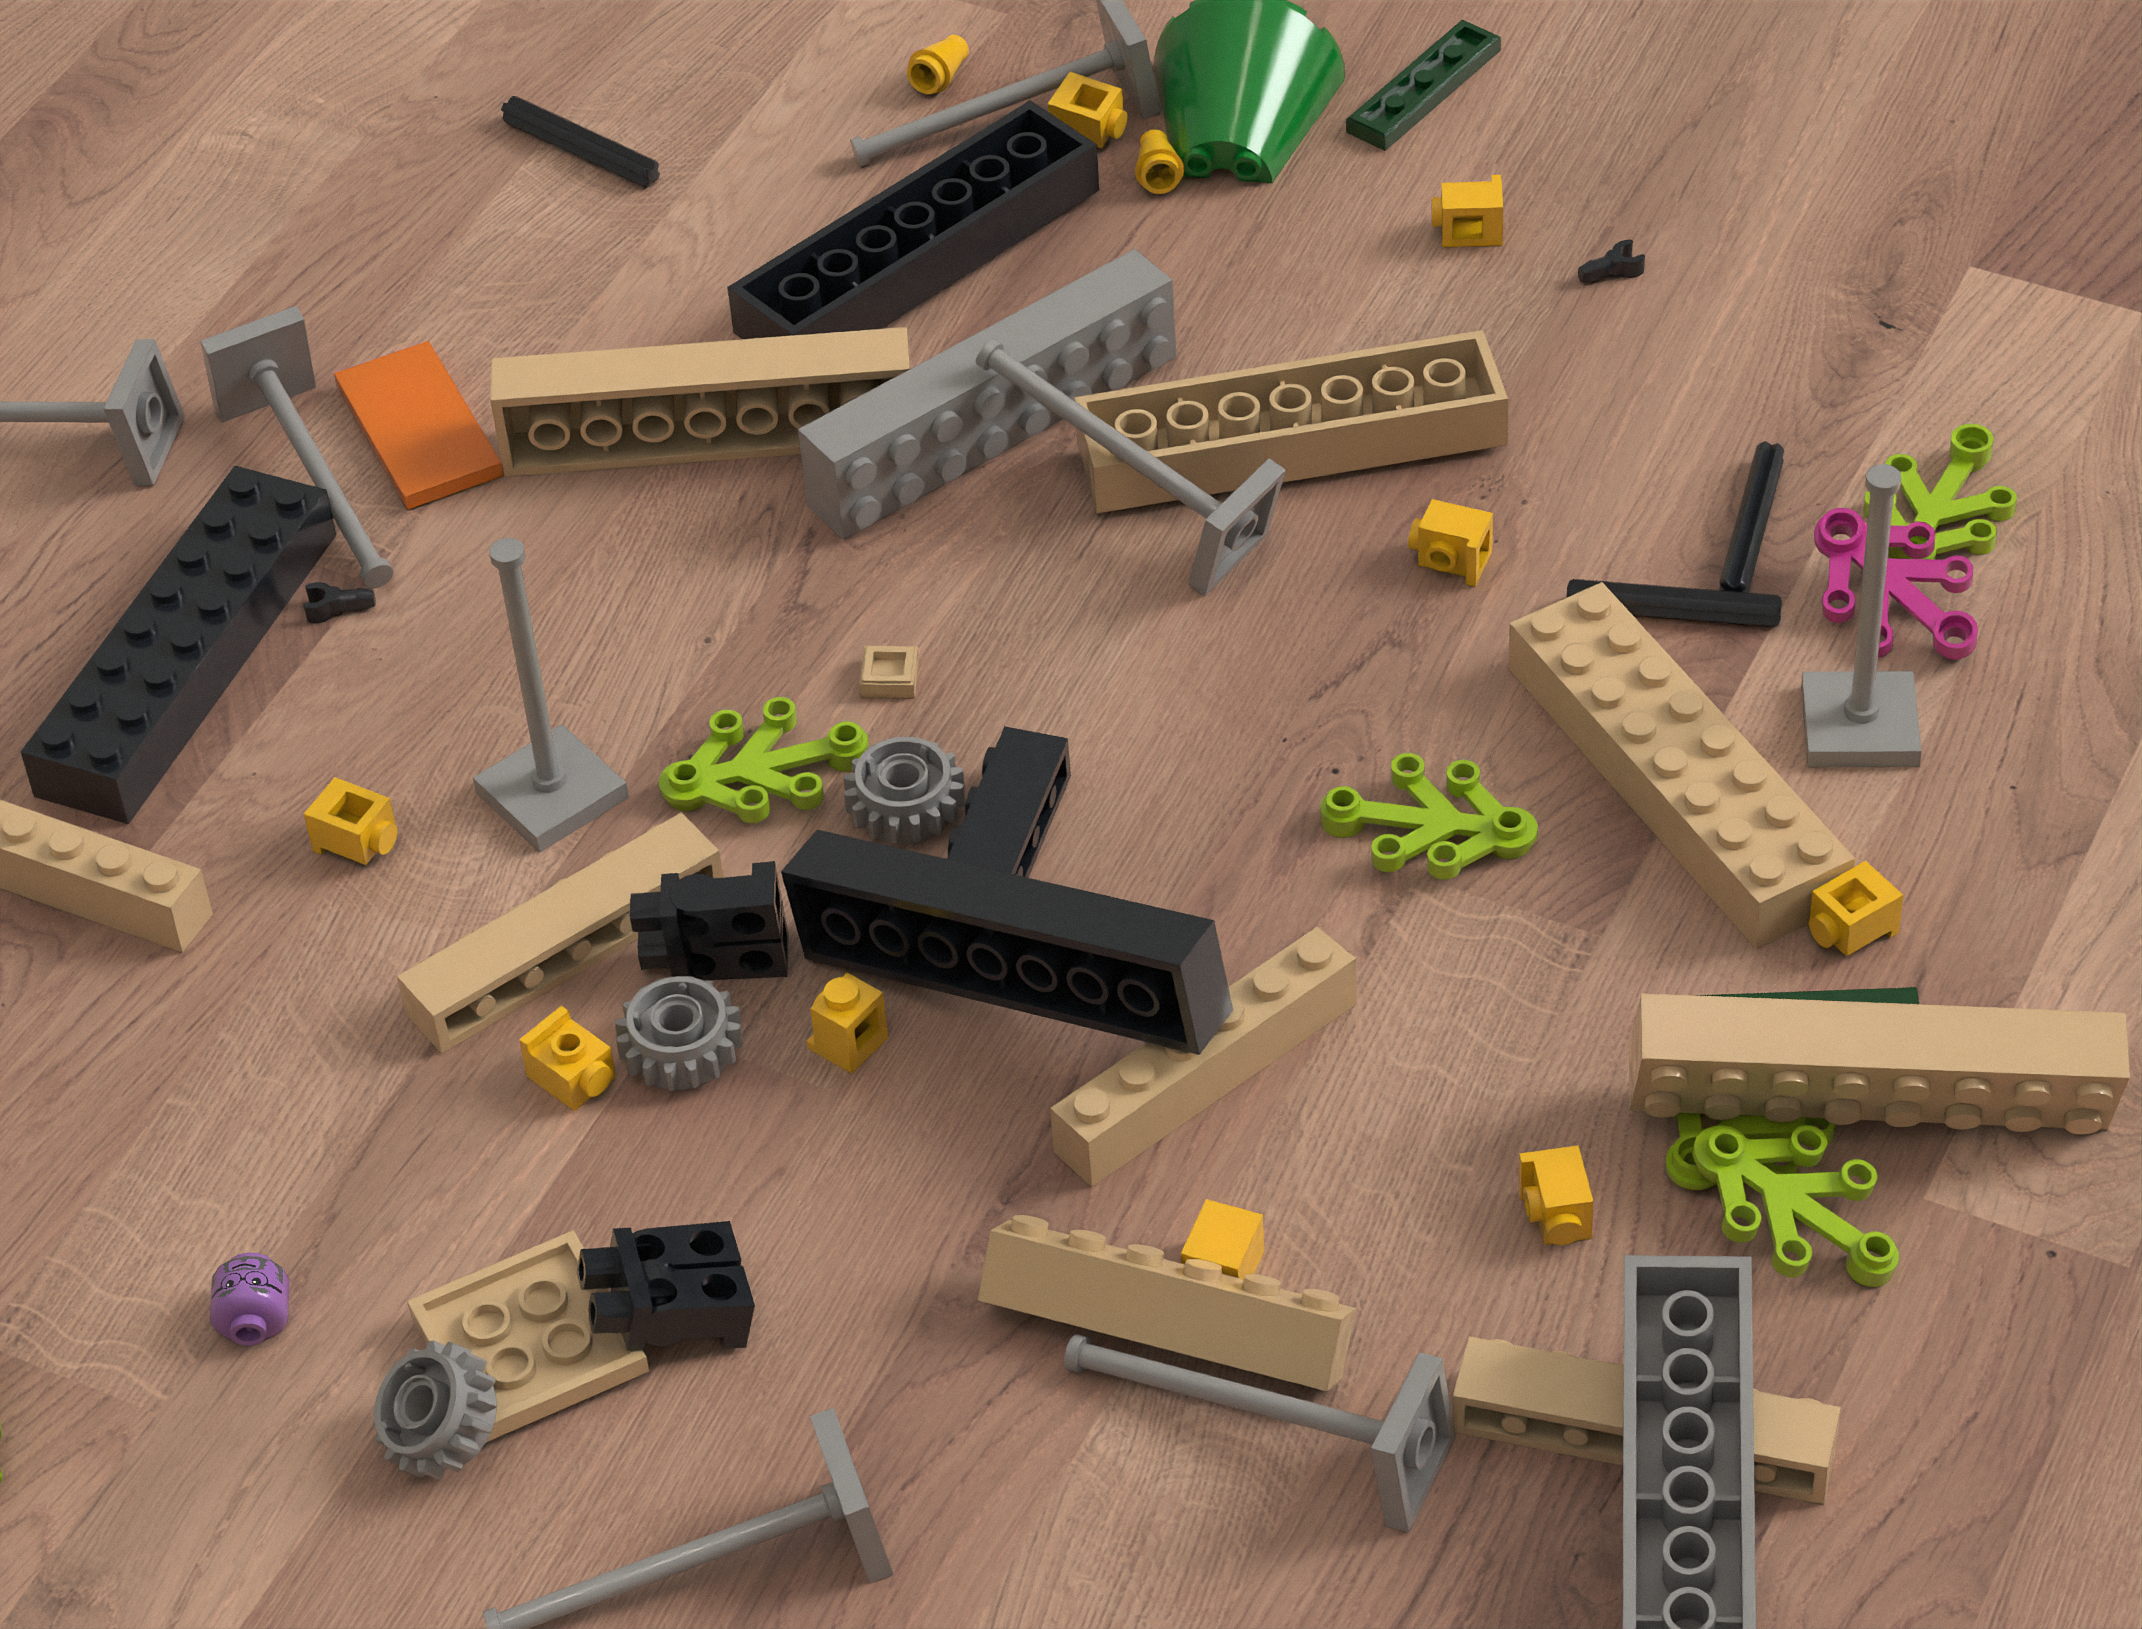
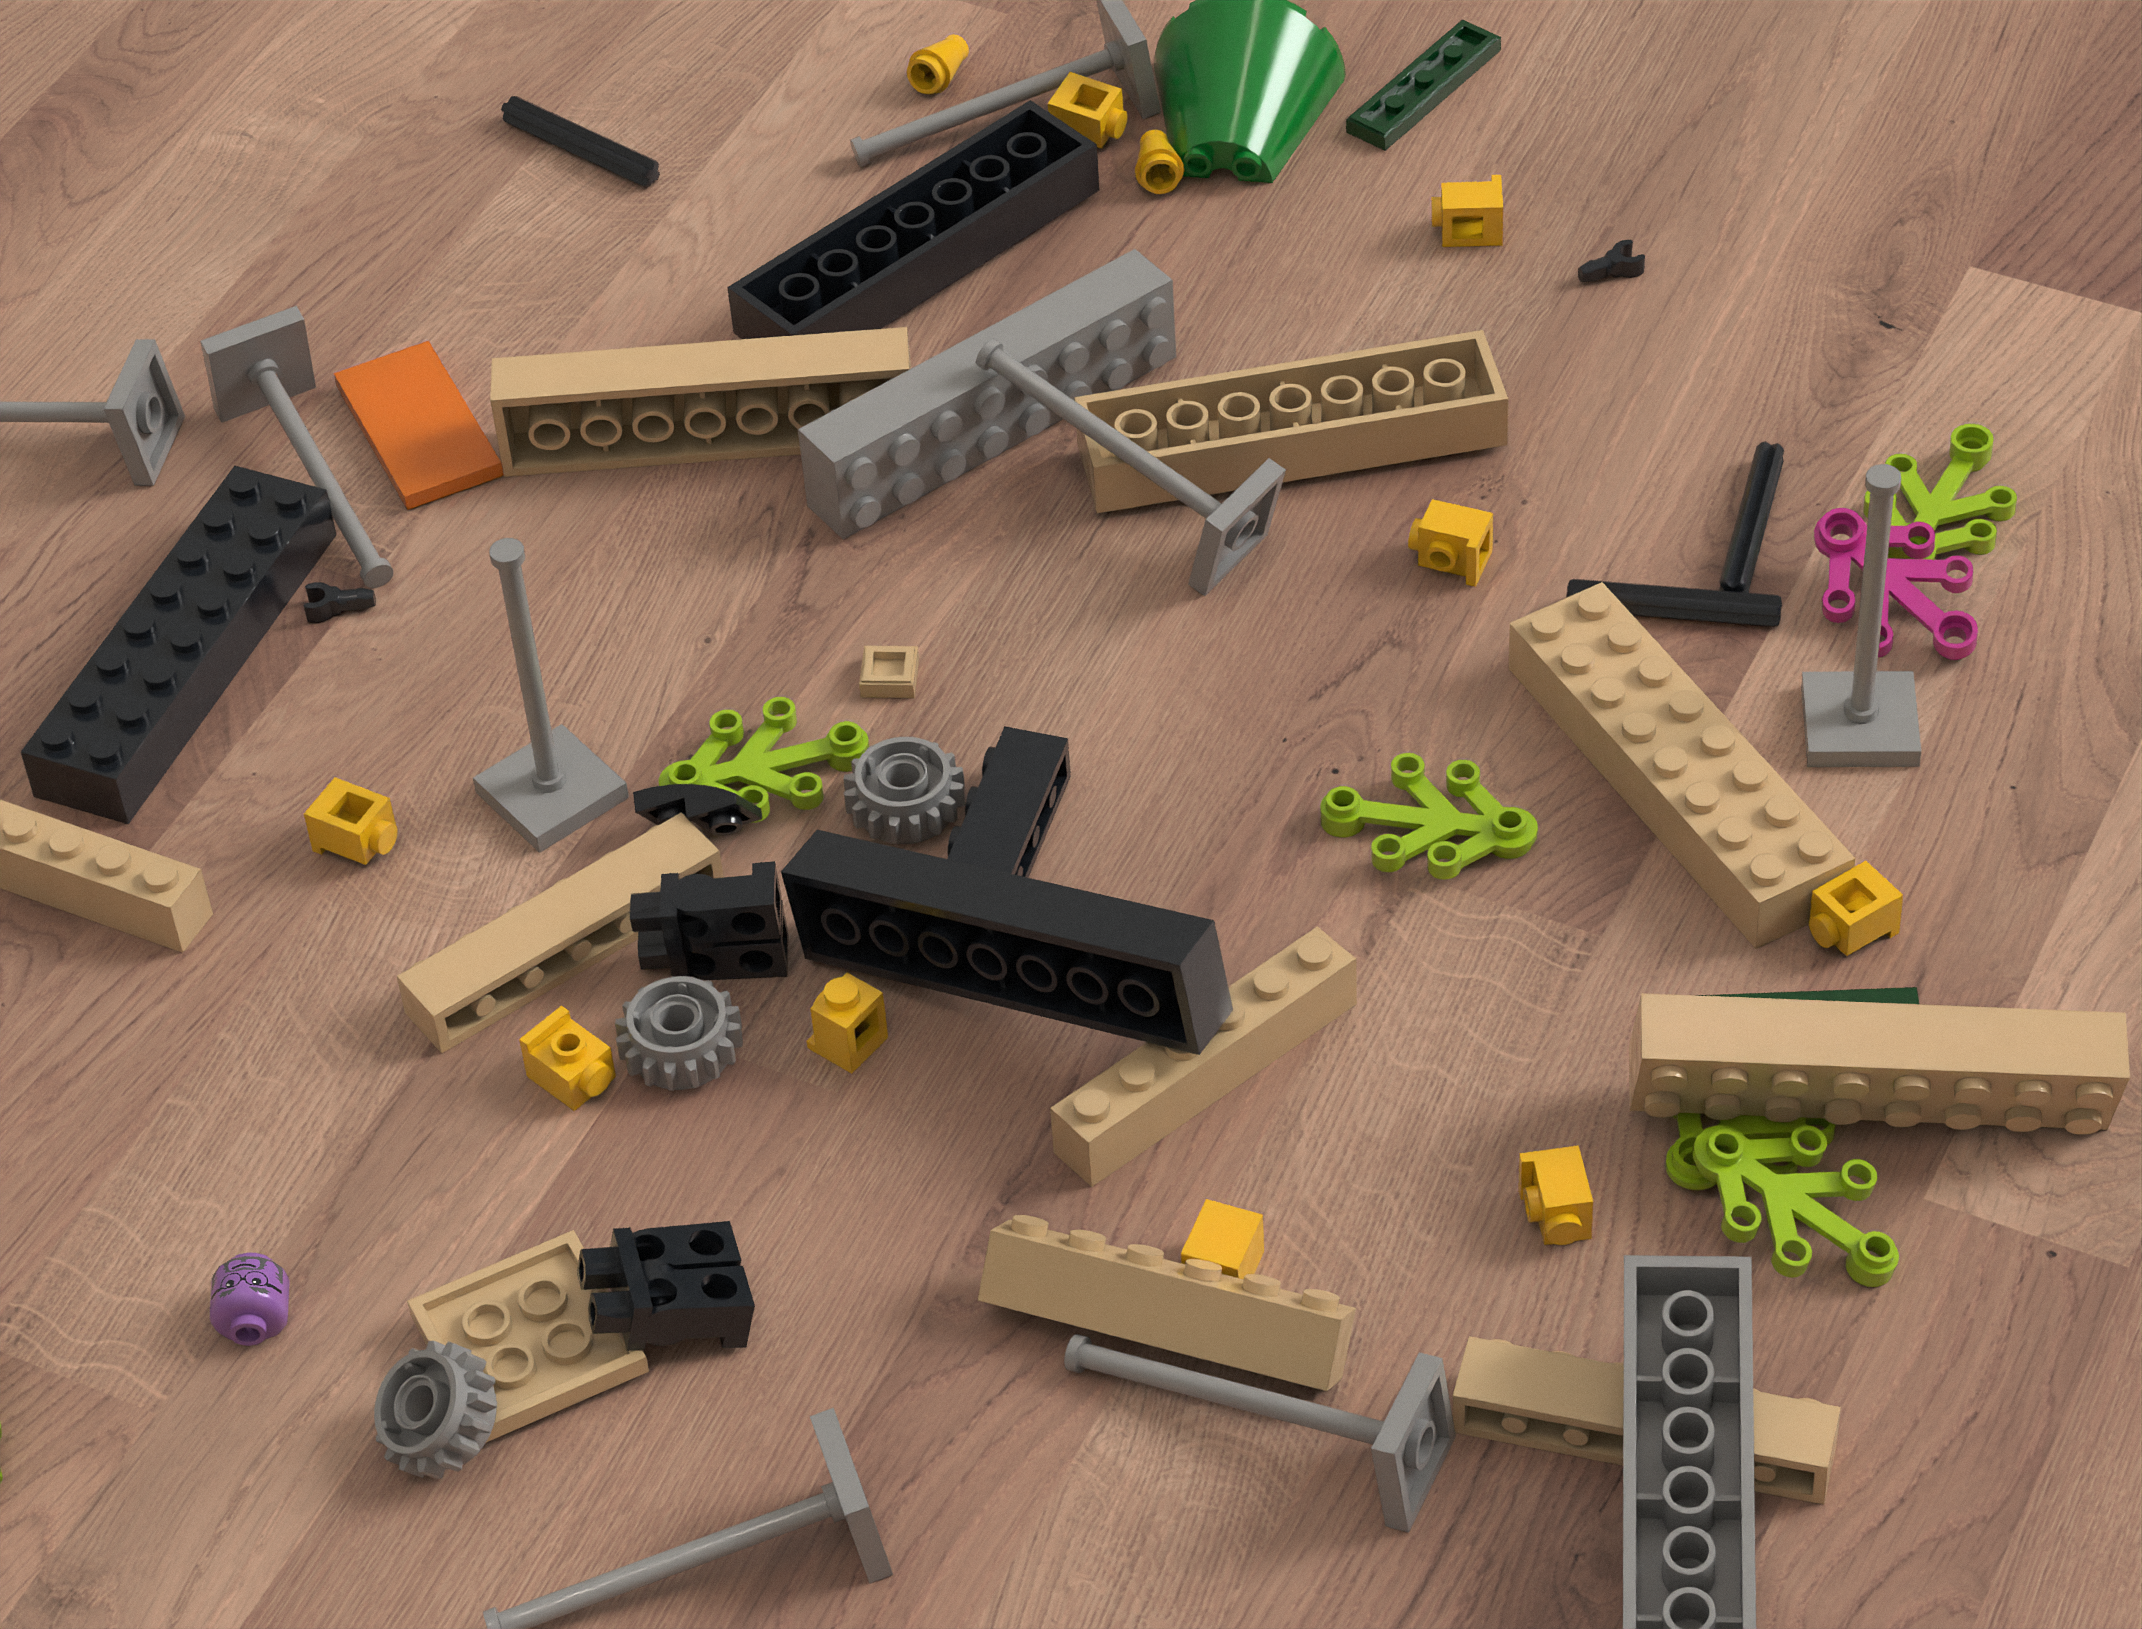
none -> black slope [633,784,762,835]

